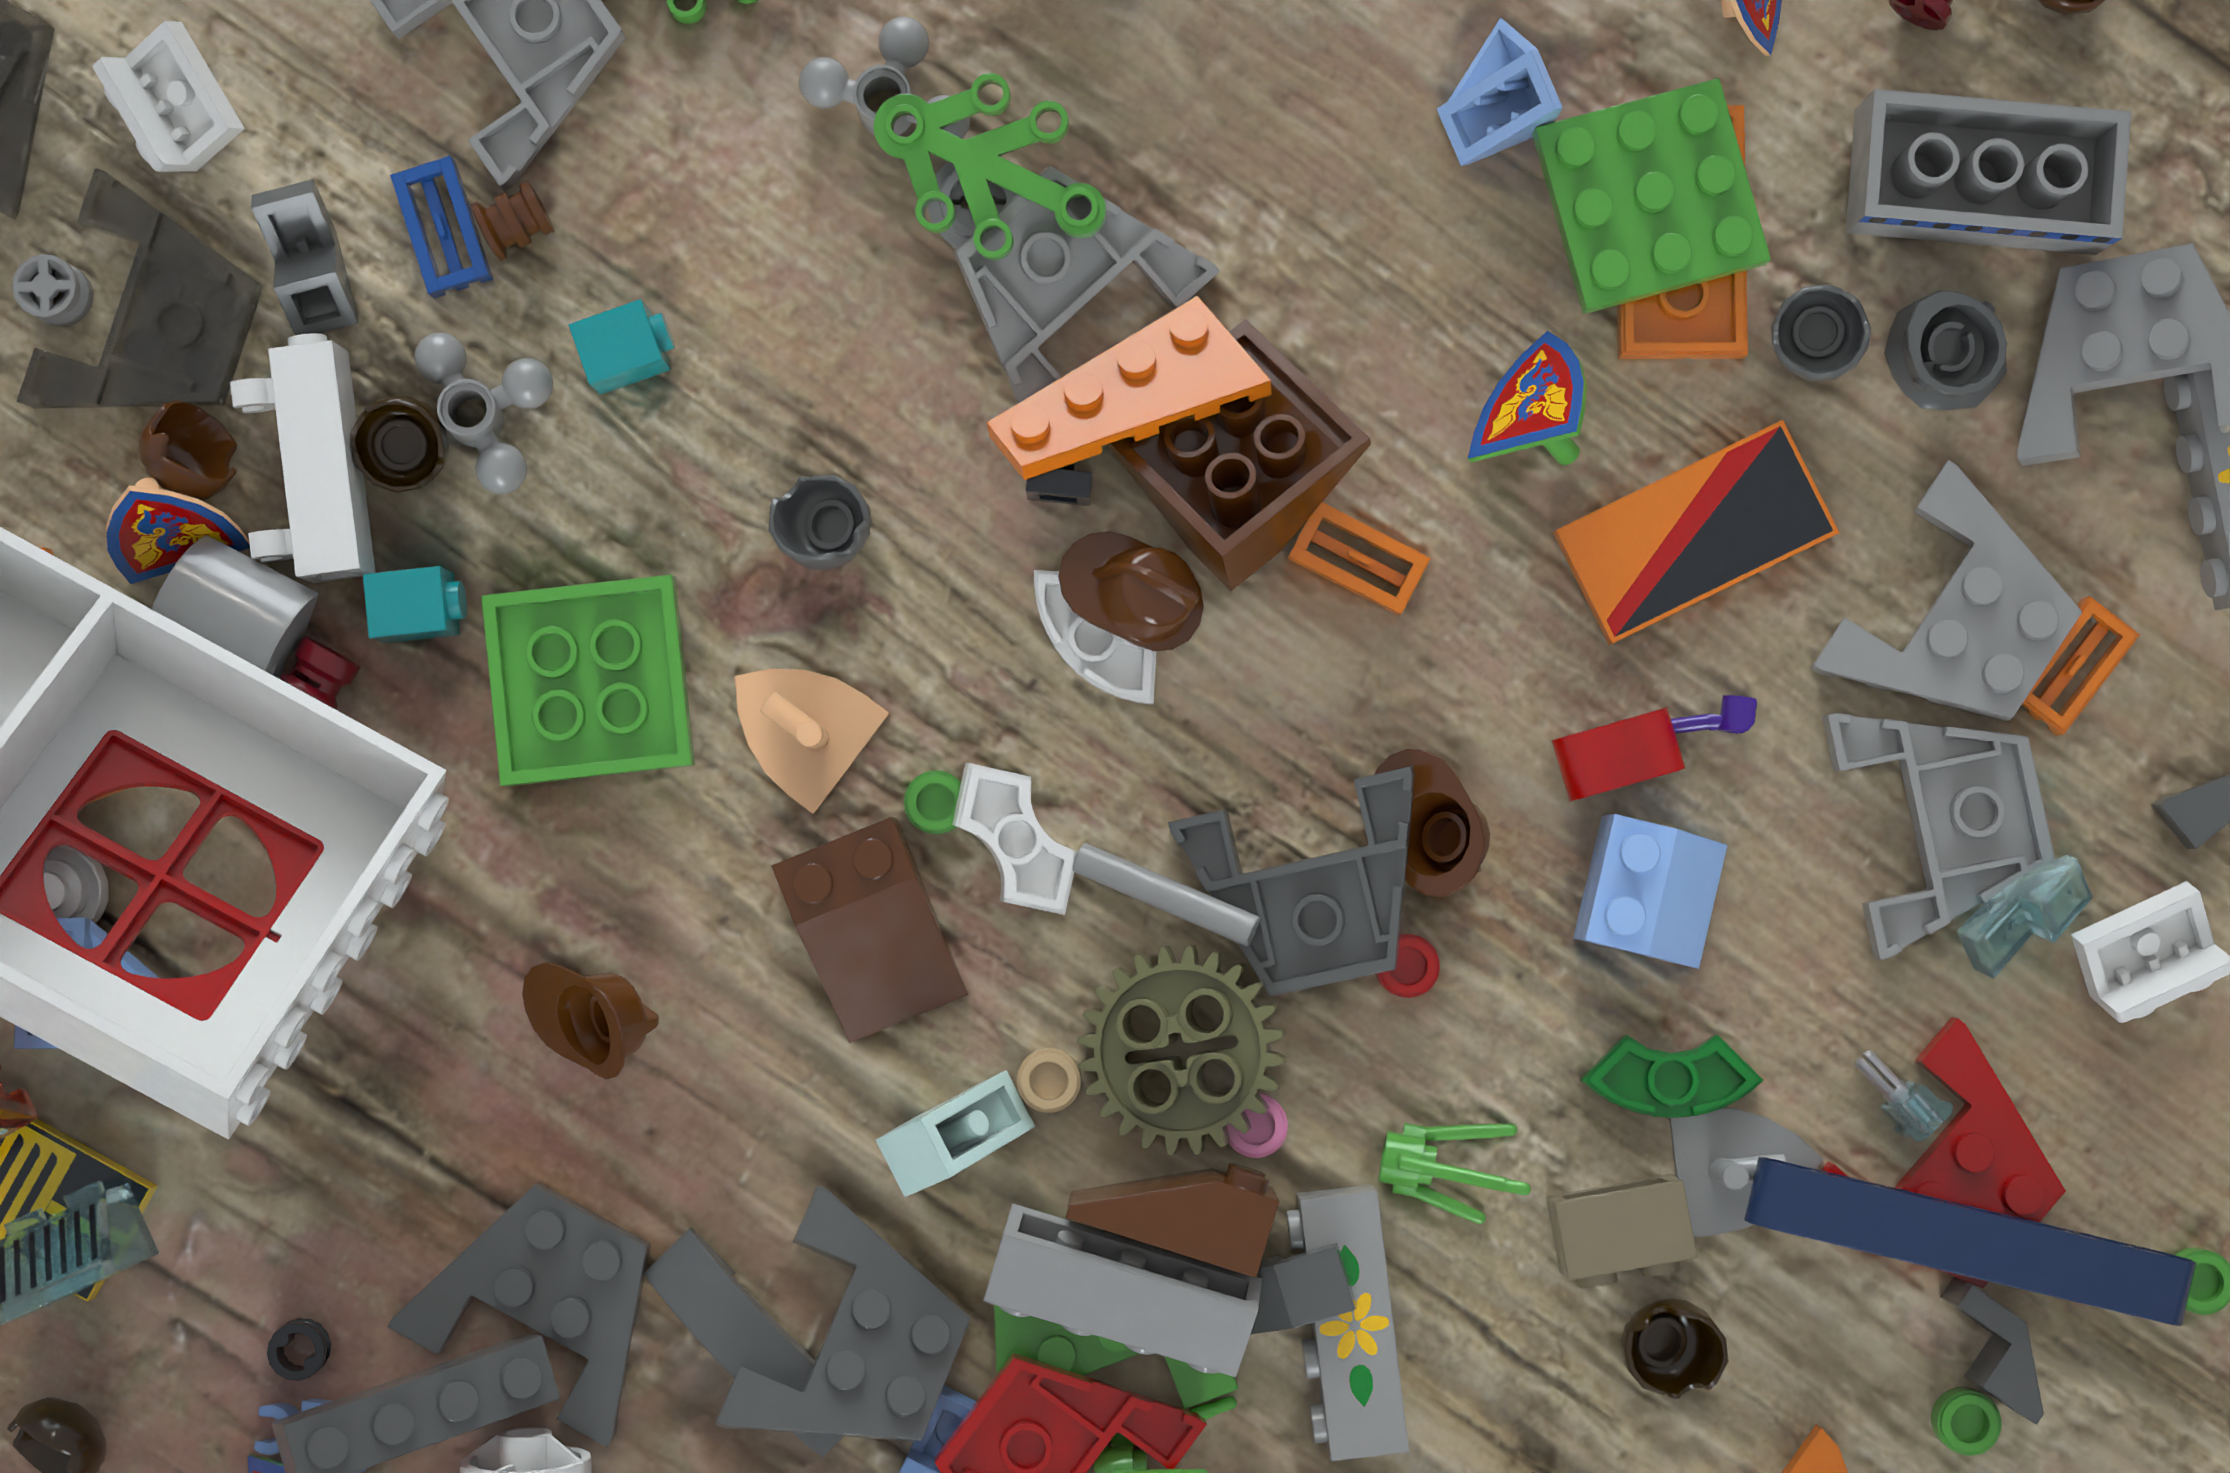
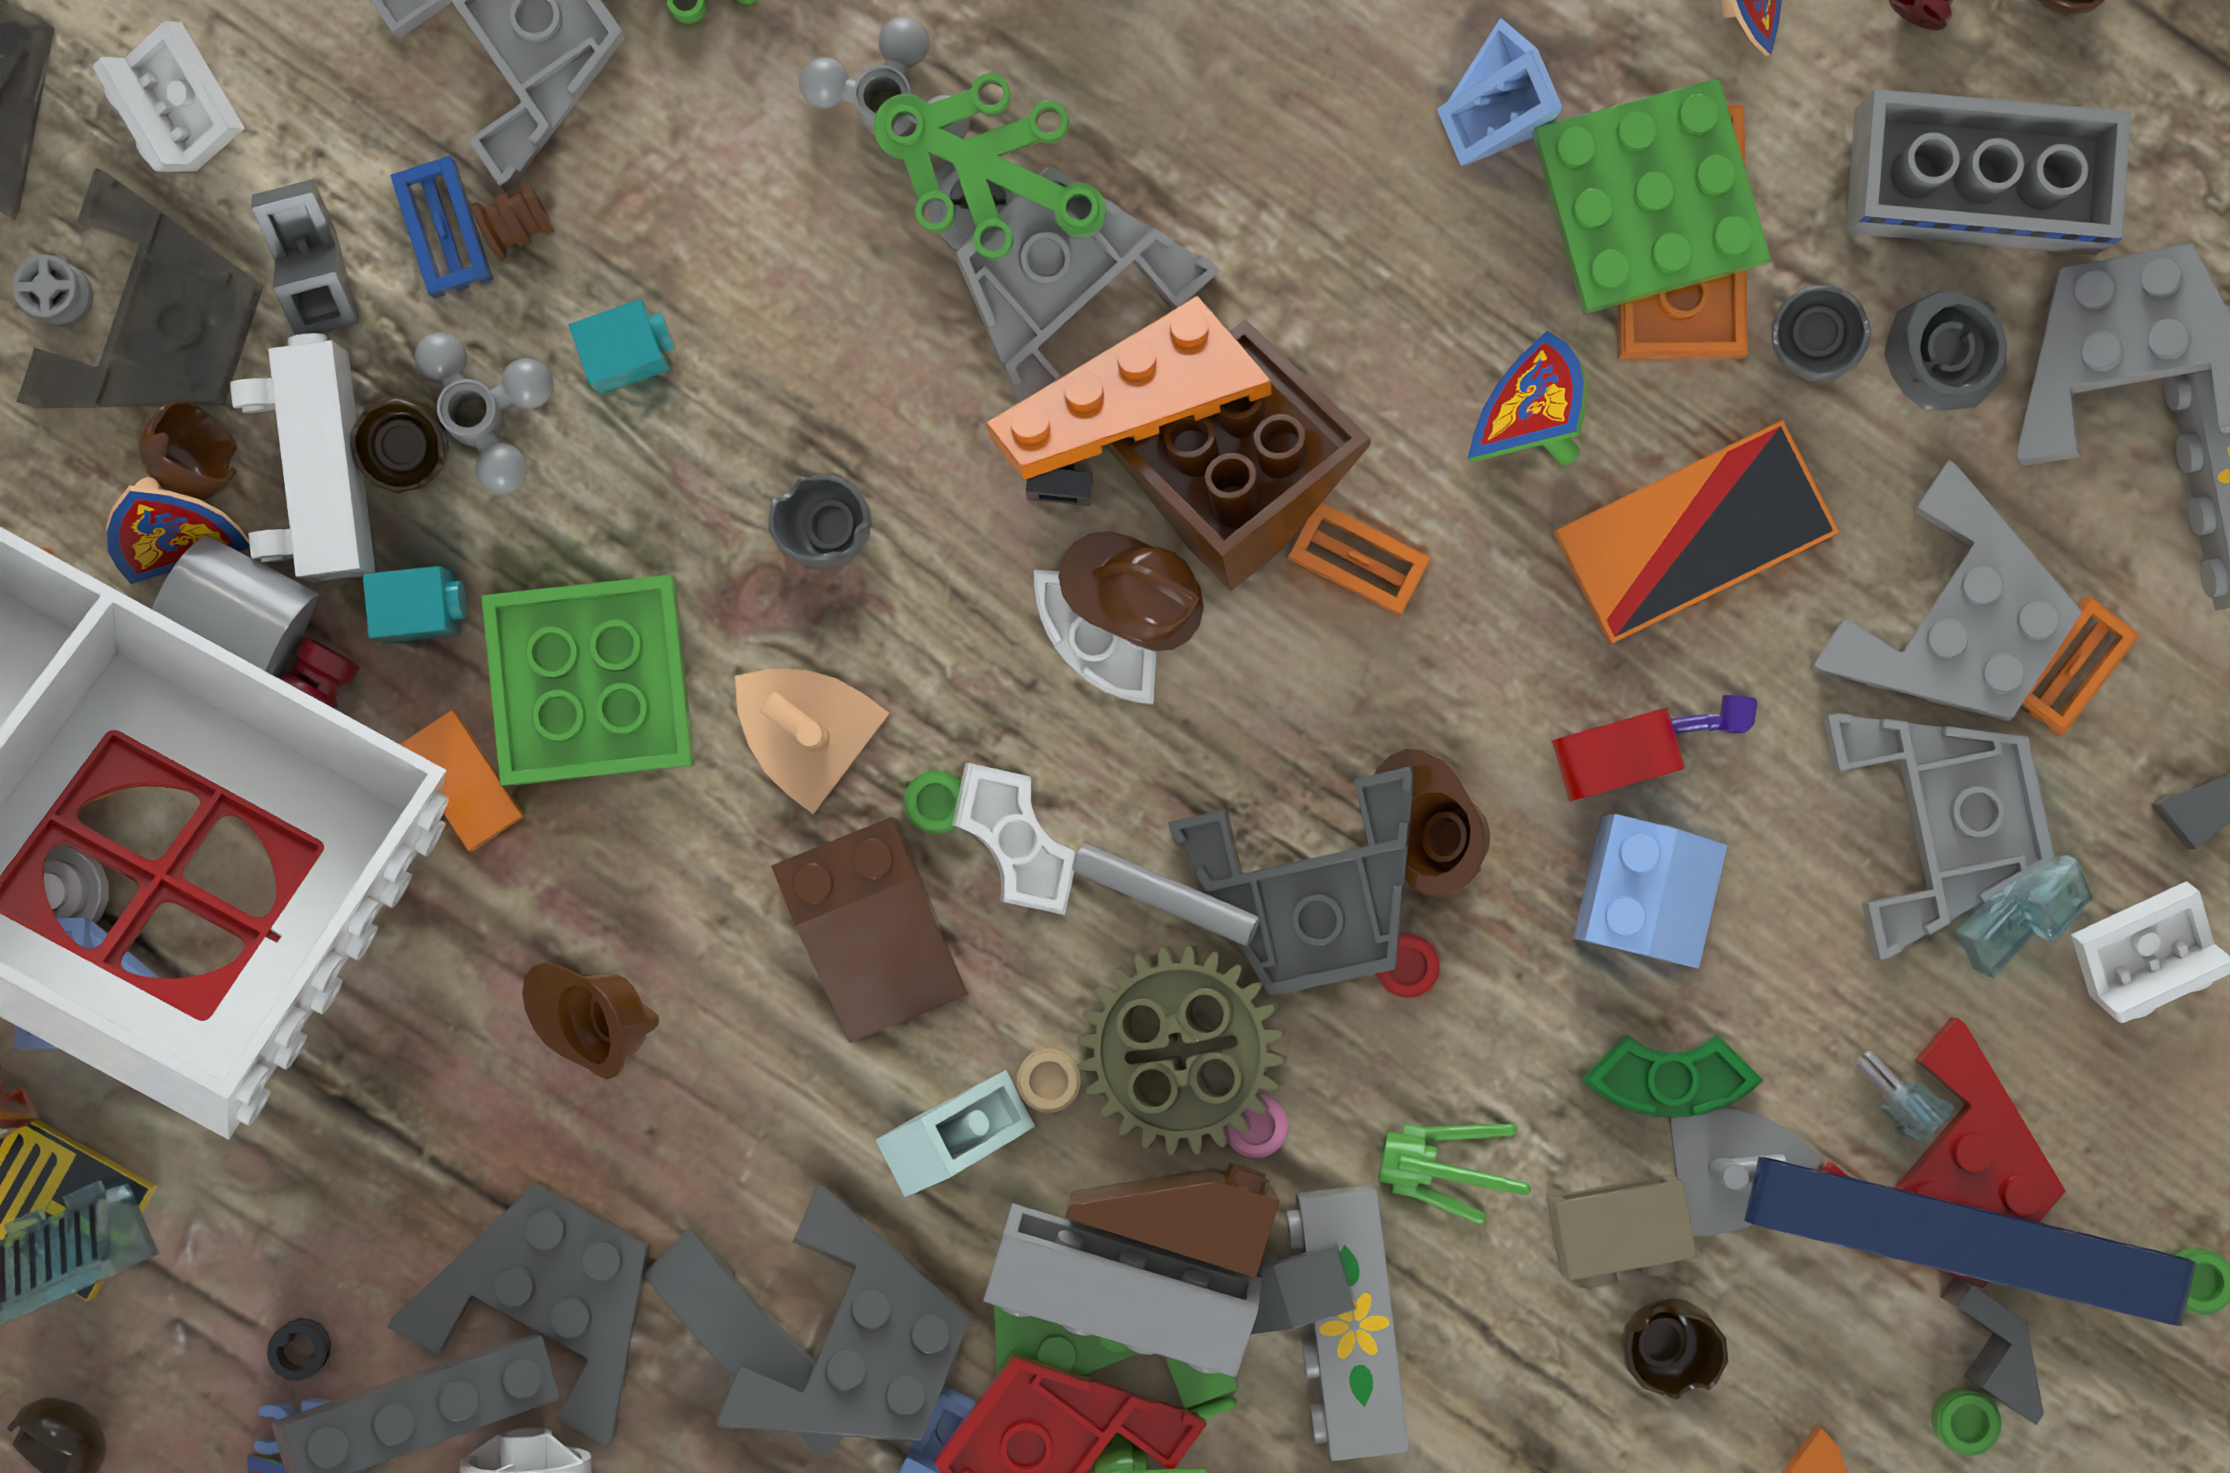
none -> orange tile [400,710,526,851]

